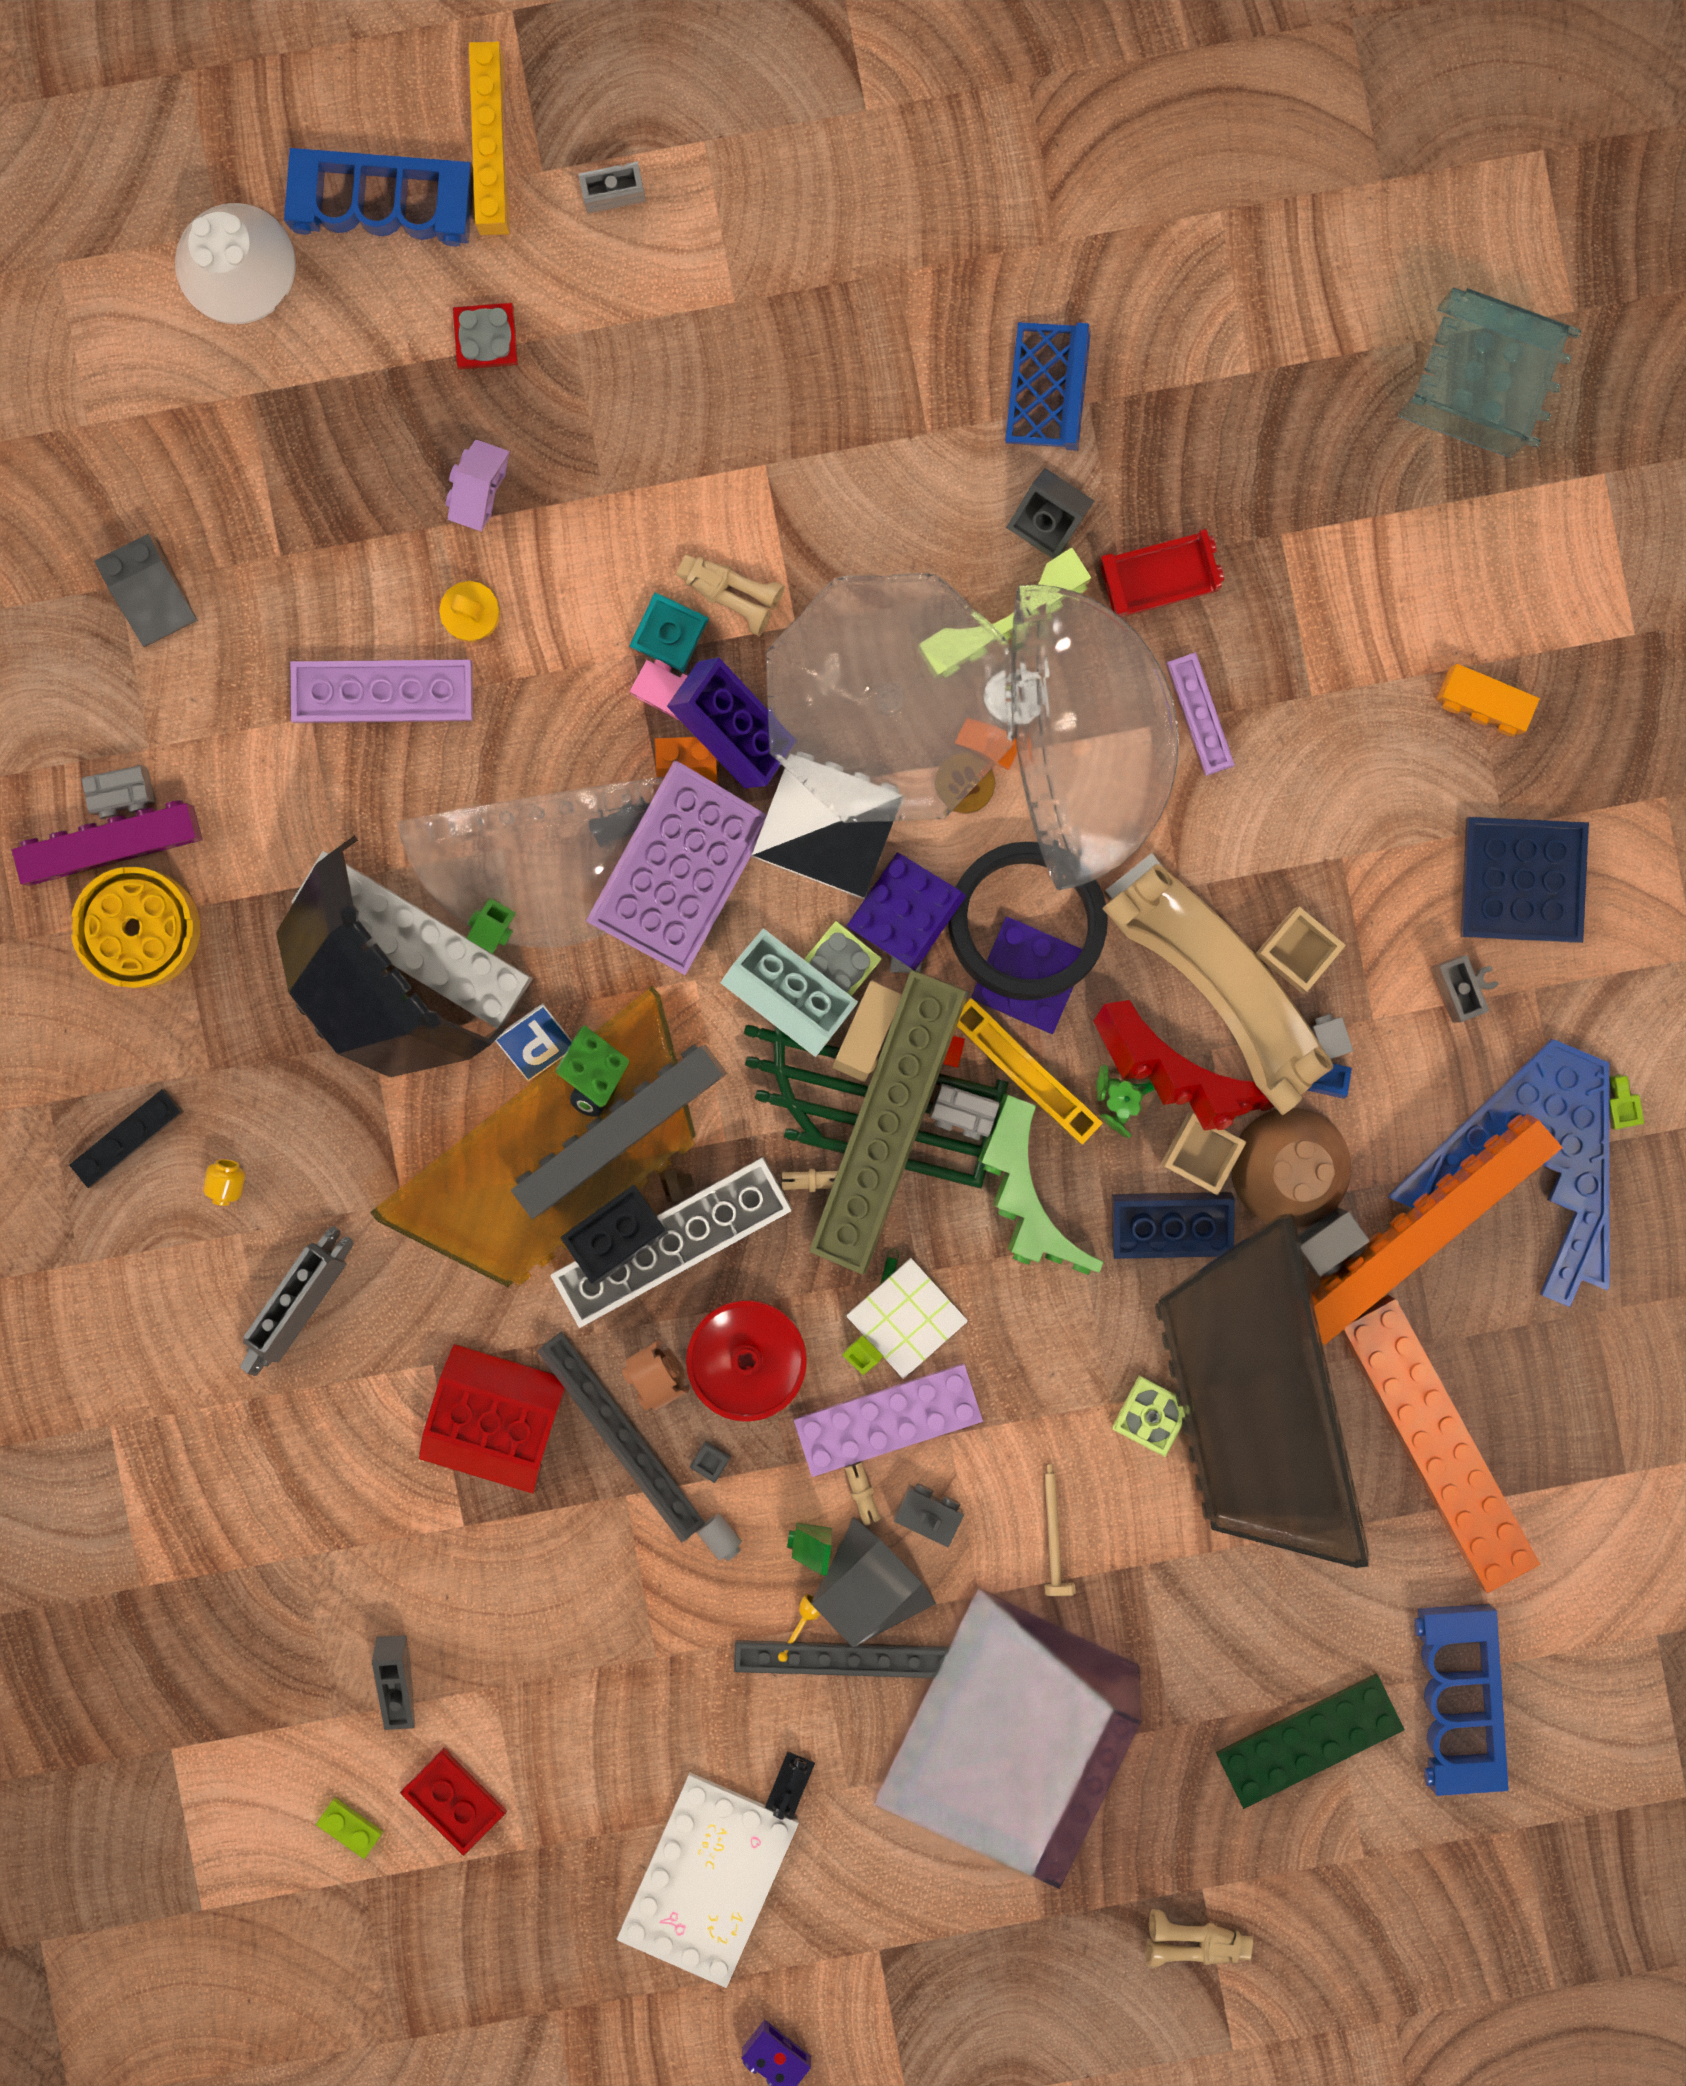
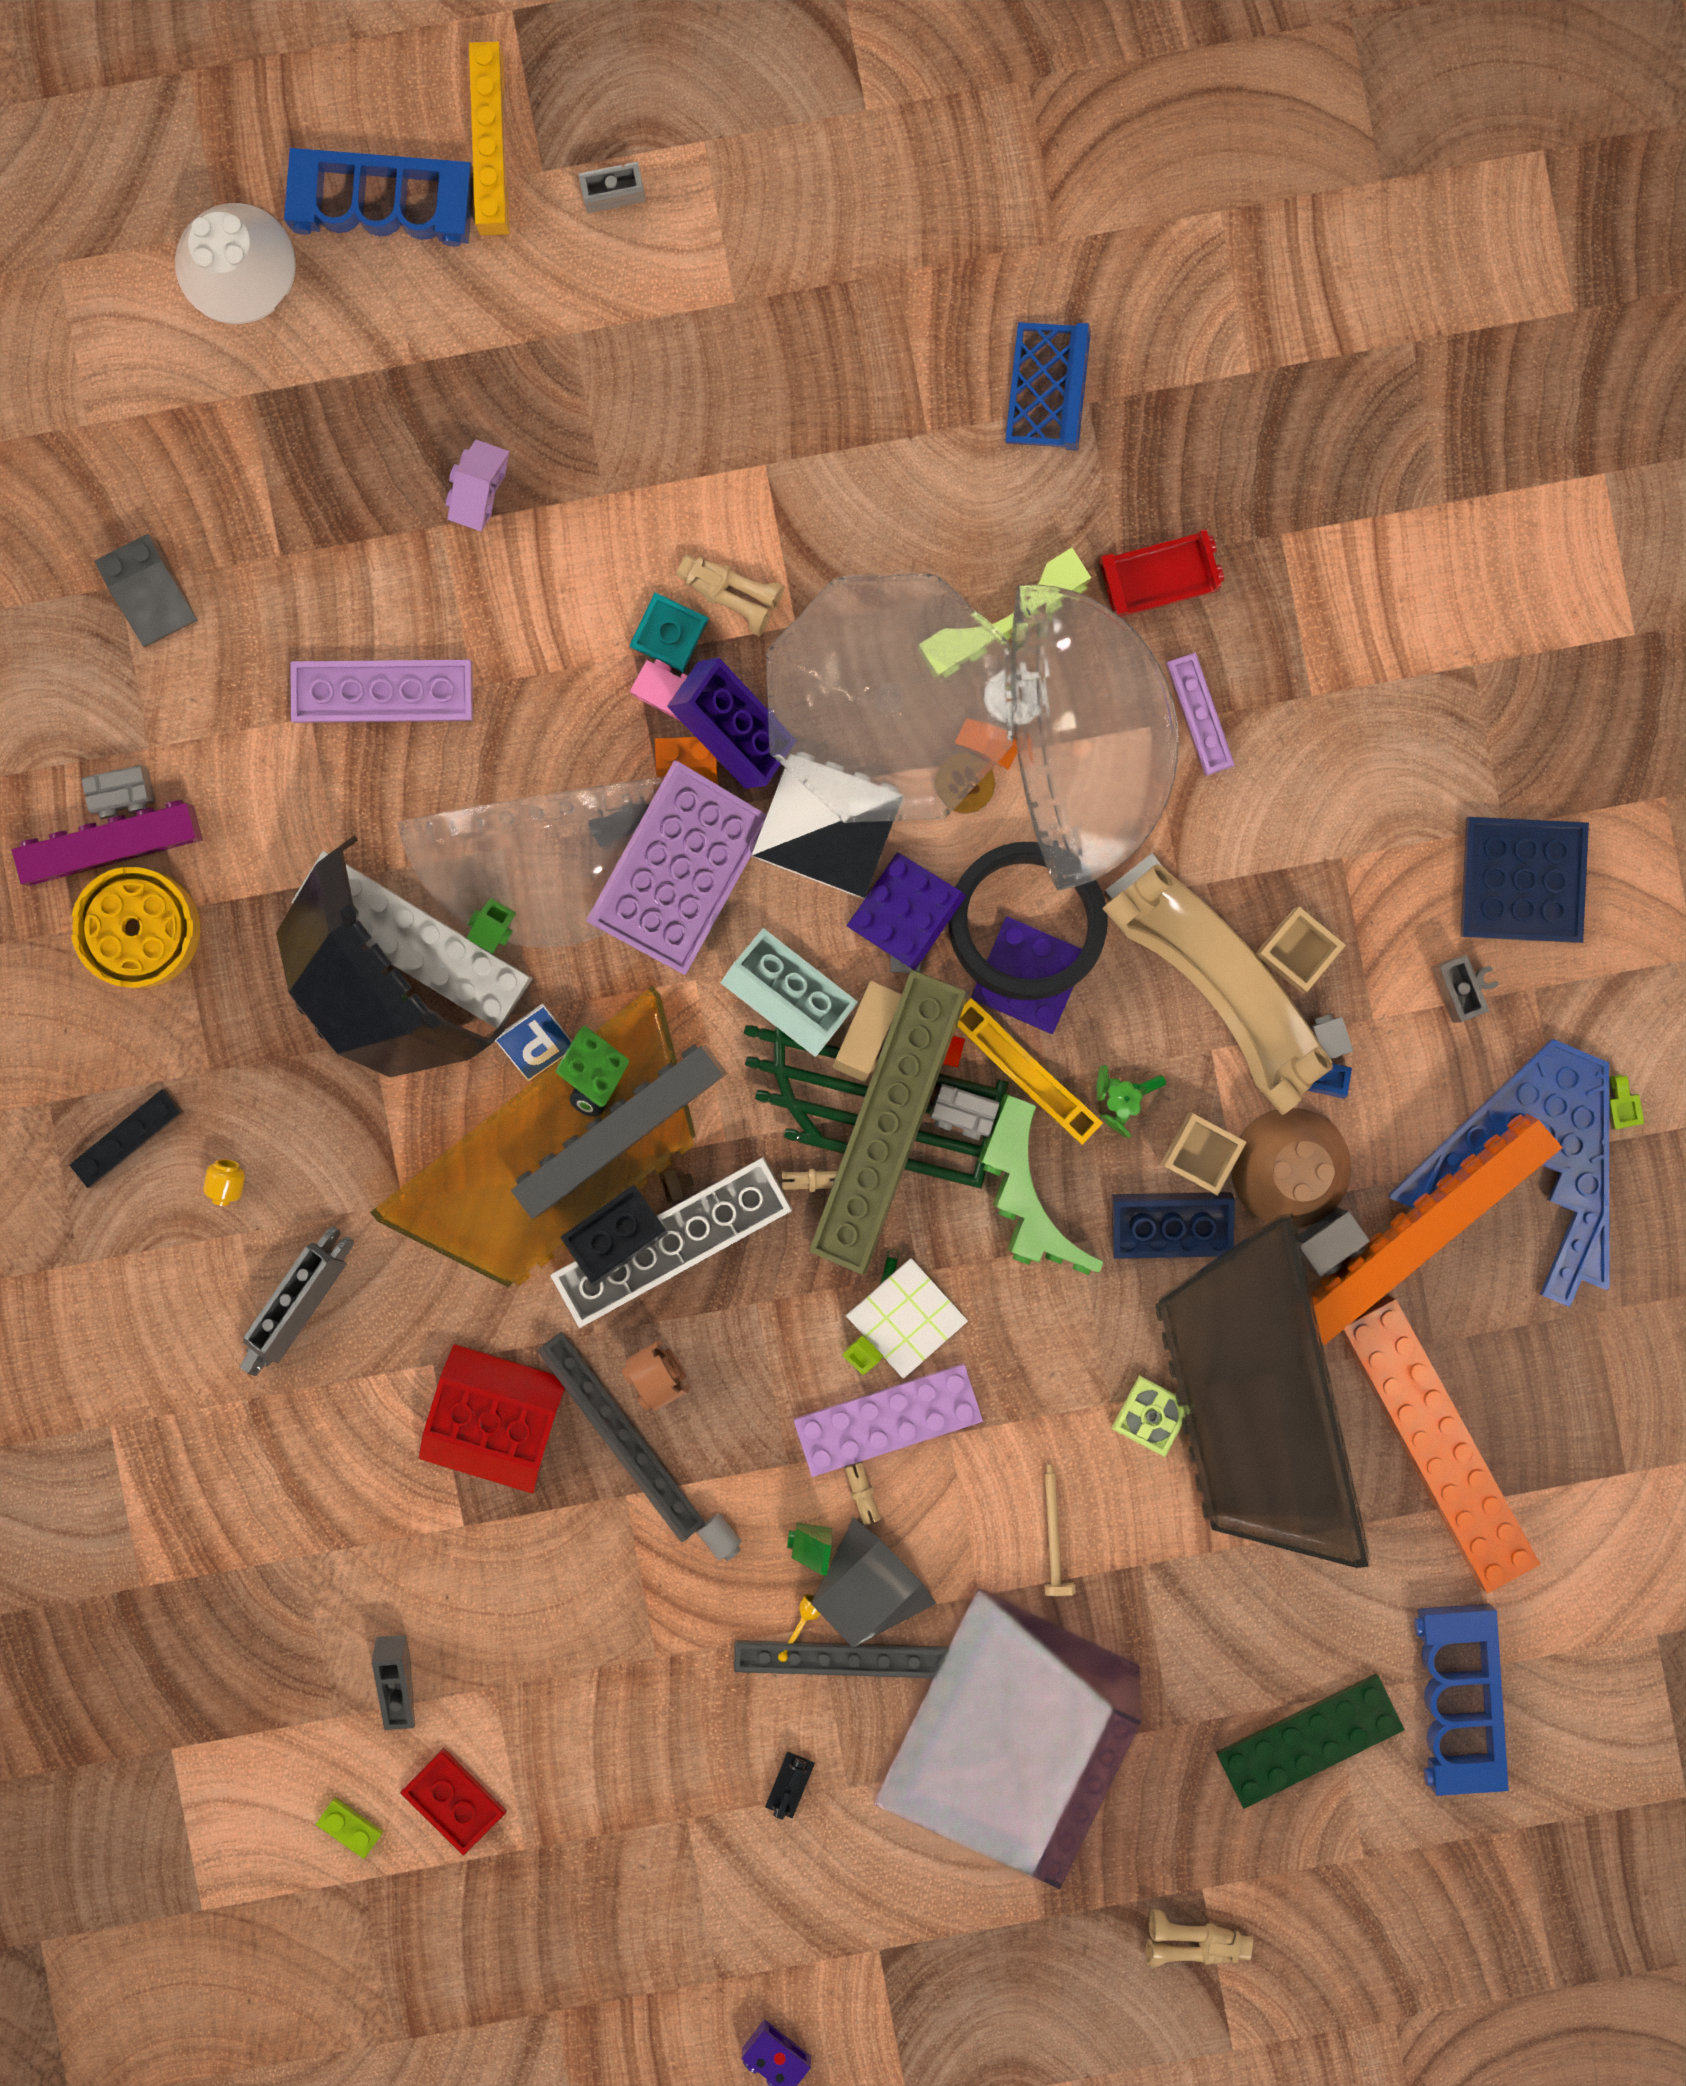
yellow tile [439,581,501,642] -> none
light grey piece [453,303,518,370] -> none
white plate [617,1772,799,1988] -> none
red dish [686,1300,807,1422] -> none
dark grey tile [689,1441,731,1483] -> none
light grey piece [804,921,882,996] -> none
dark grey brick [893,1483,964,1548] -> none
dark grey slope [1006,468,1094,559] -> none
red arch [1093,1000,1274,1131] -> none
clear light blue windscreen [1398,287,1581,458] -> none
light orange brick [1436,663,1540,737] -> none

